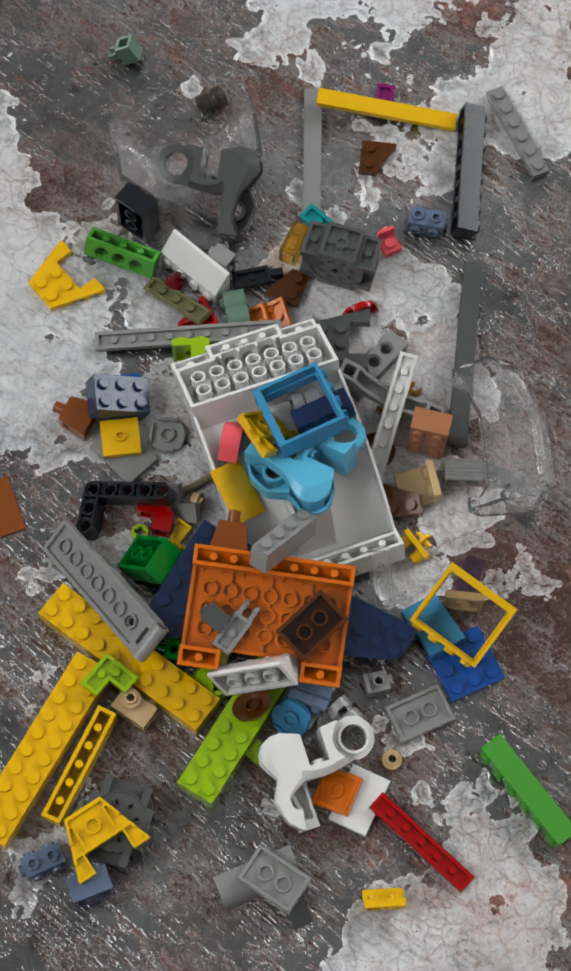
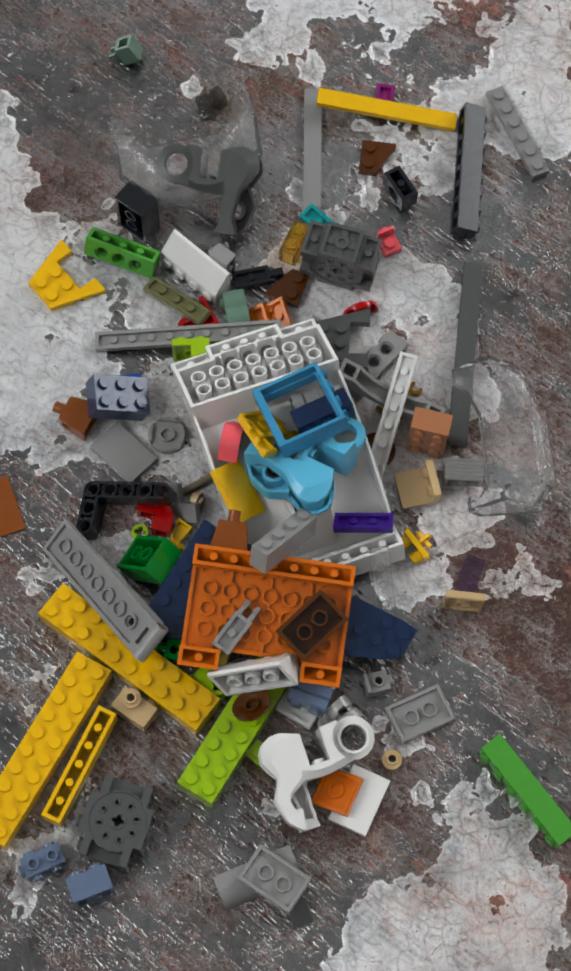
yellow wing [64,796,150,885] -> none
lime plate [81,653,138,697] -> none
yellow plate [100,417,142,459] -> none
dark red tile [165,271,184,290] -> none
dark grey brick [199,602,232,633] -> none
dark azure tile [271,698,311,736] -> none
yellow bracket [362,888,406,911] -> none
red tile [369,792,474,893] -> none
reddish brown wing [383,484,423,520] -> none
dark azure tile [401,594,466,659] -> none
sand blue brick [407,207,449,237] -> none
yellow window [409,562,518,668] -> none
blue plate [424,625,505,704] -> none
none -> dark purple plate [333,513,394,533]
none -> black brick [383,165,418,211]

